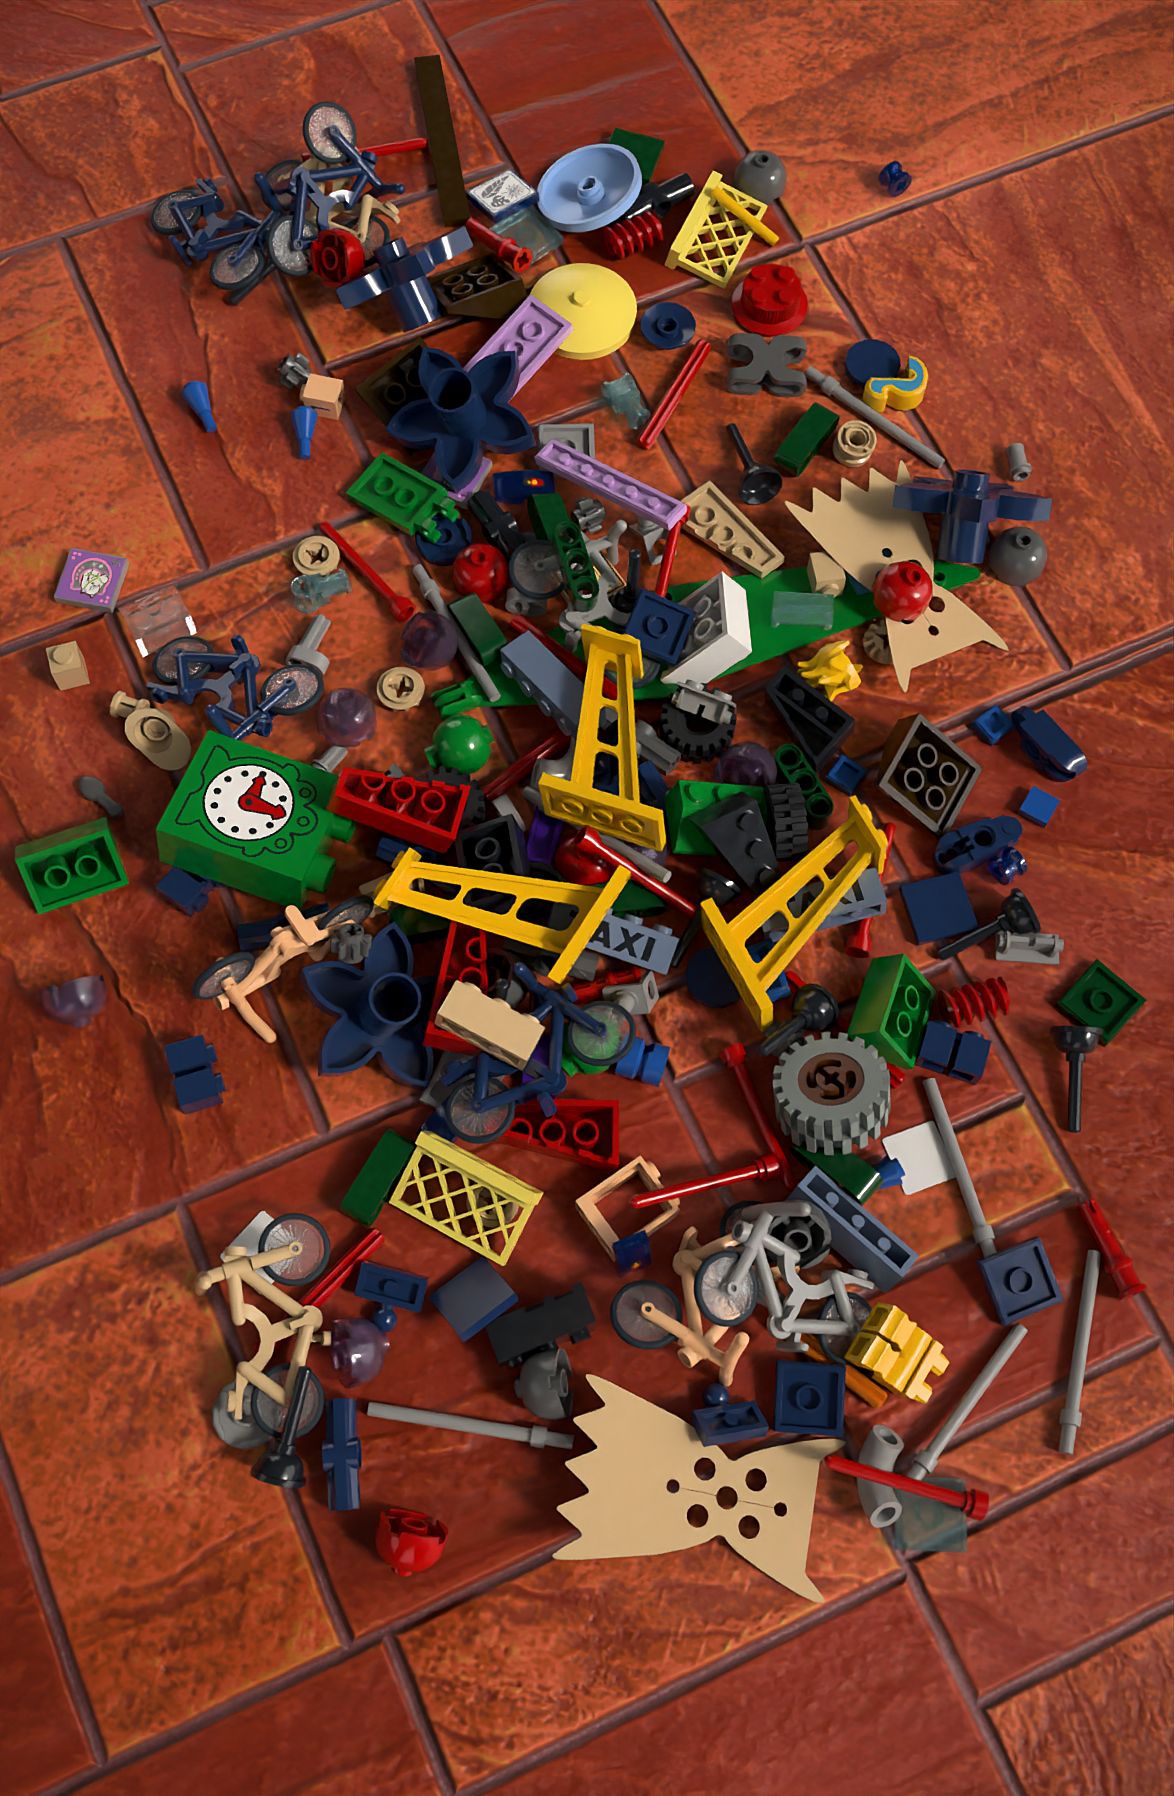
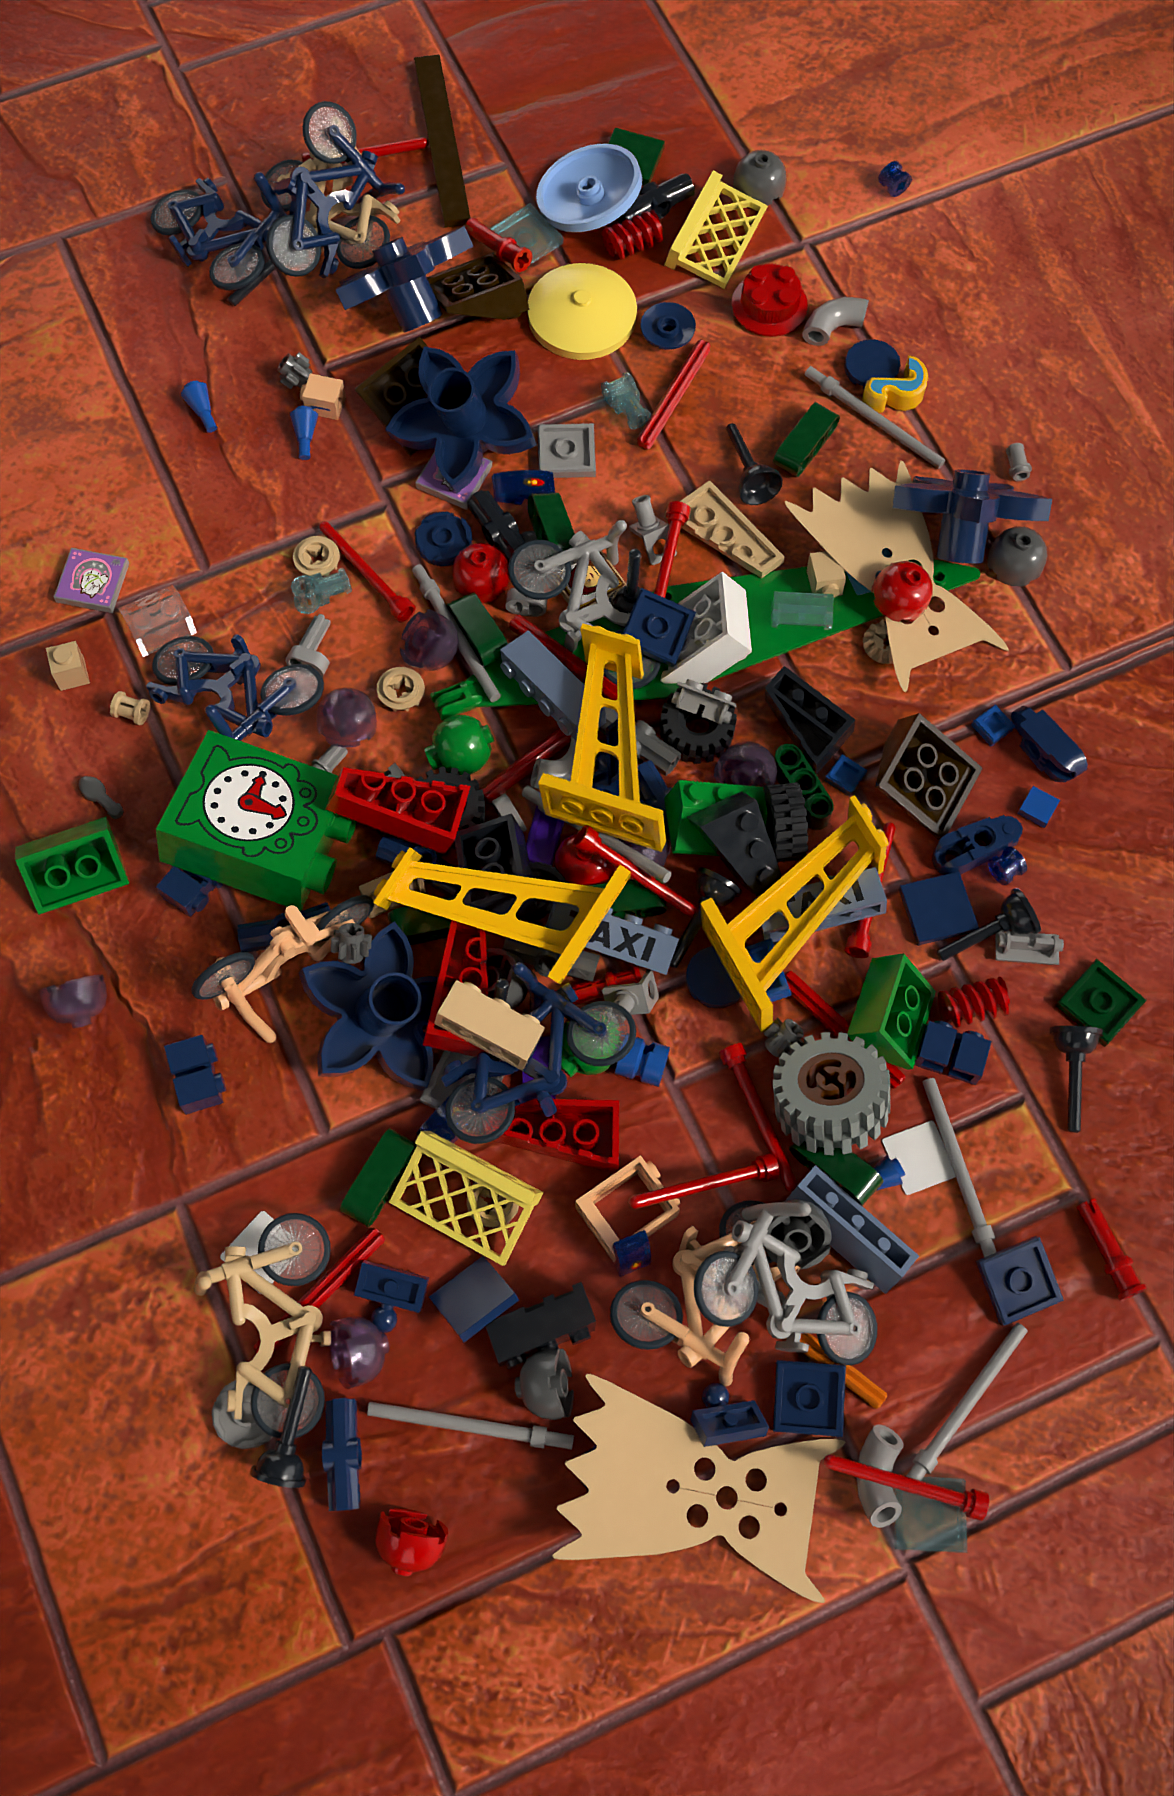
tan piece [125,707,191,771] -> none
red cylinder [310,228,365,288] -> none
green tile [346,452,460,544] -> none
lavender plate [463,294,573,400] -> none
tile [466,168,540,224] -> none
lavender tile [534,438,687,530] -> none
dark green beam [552,521,599,612] -> none
dark grey gear [570,496,606,534] -> none
yellow bar [710,186,779,246] -> none
dark grey piece [725,333,807,397] -> none
black piece [757,983,839,1057] -> none
yellow hair [797,640,863,701] -> none
tan wheel [832,420,877,467] -> none
yellow hips [844,1302,949,1404] -> none
light grey bar [1059,1250,1101,1455] -> none
none -> light grey cylinder [802,297,869,346]

